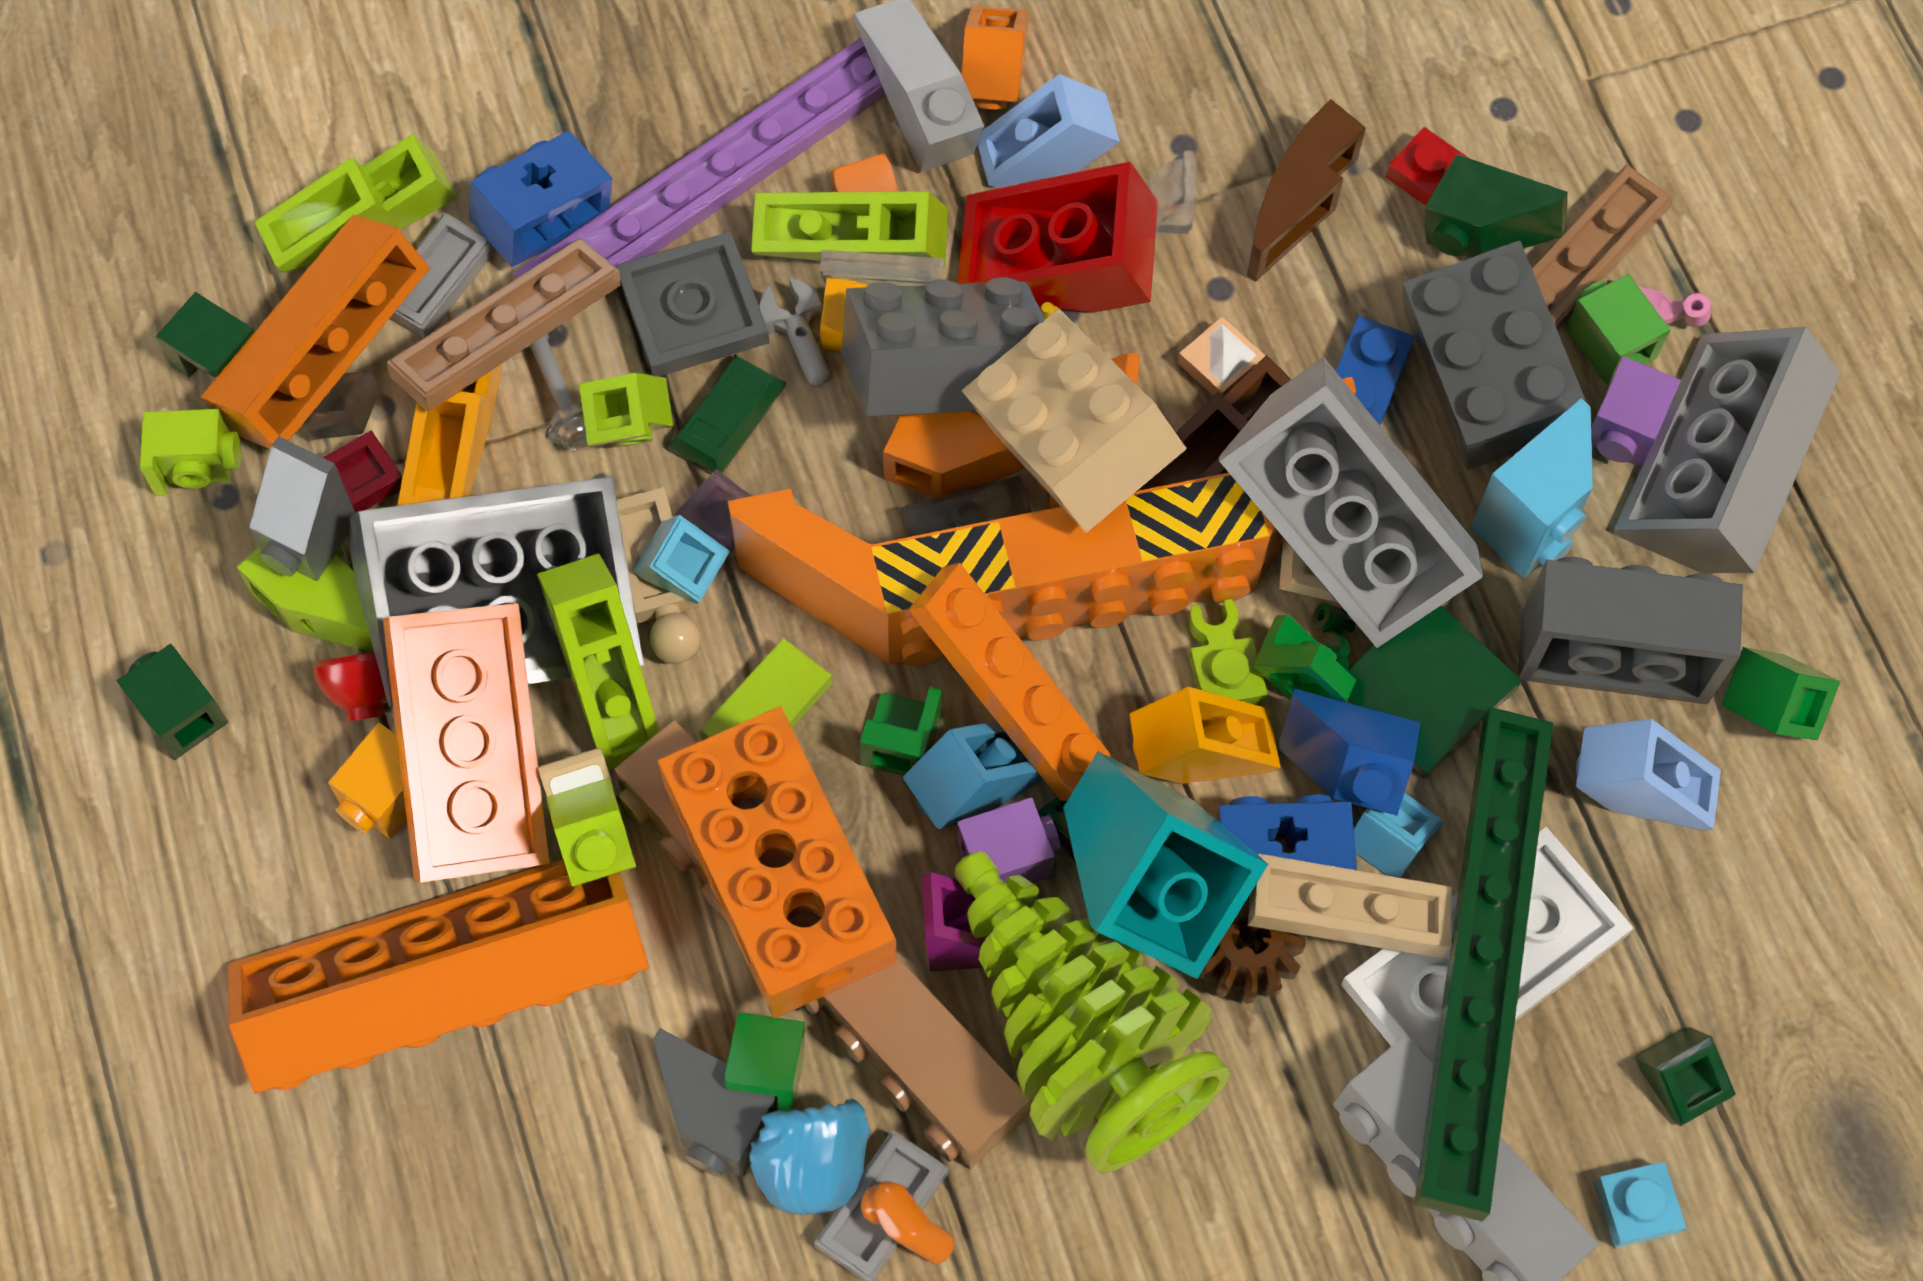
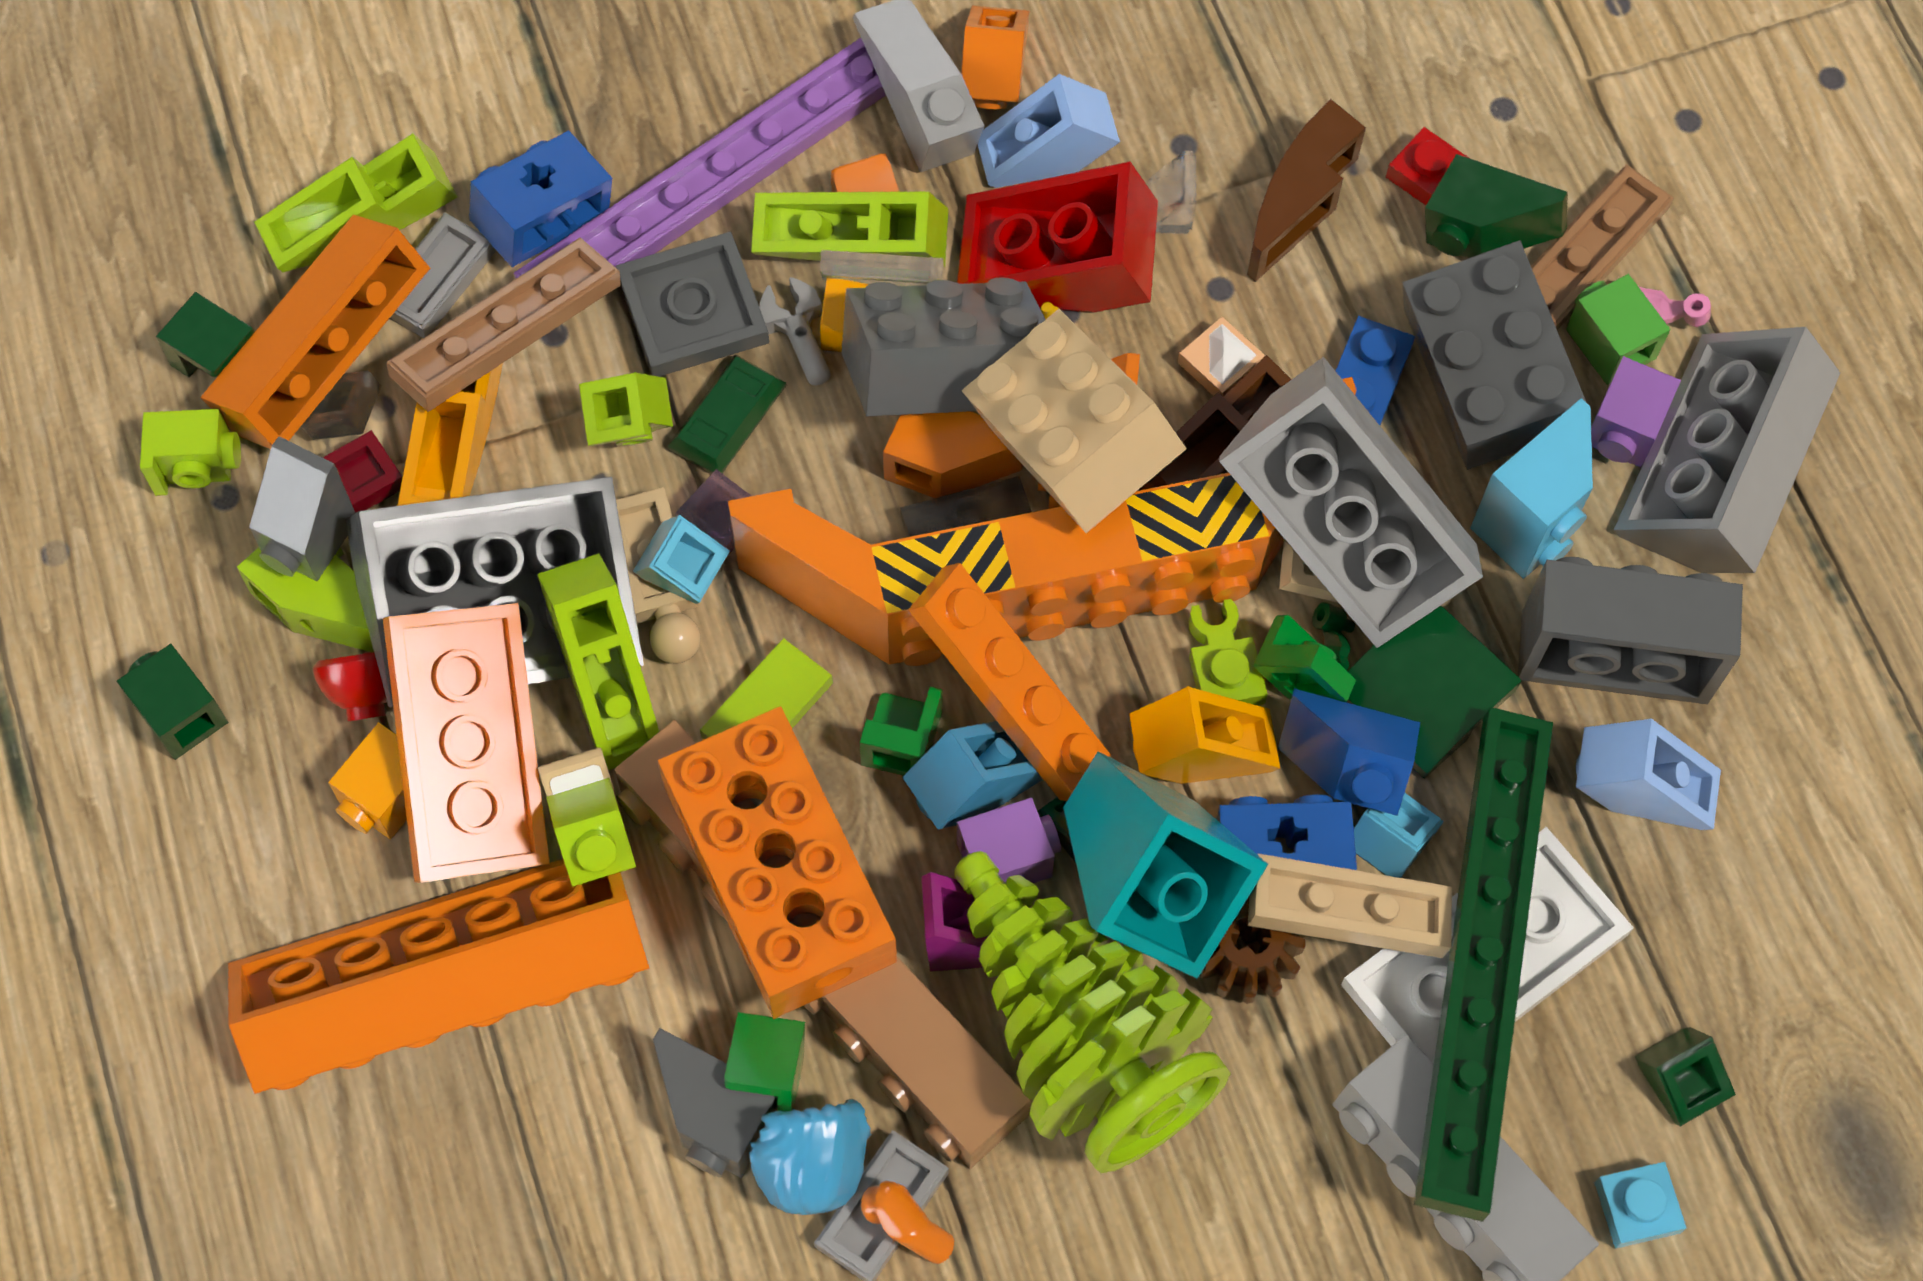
piece [528,334,588,450] -> none
green panel [1722,647,1841,741] -> none

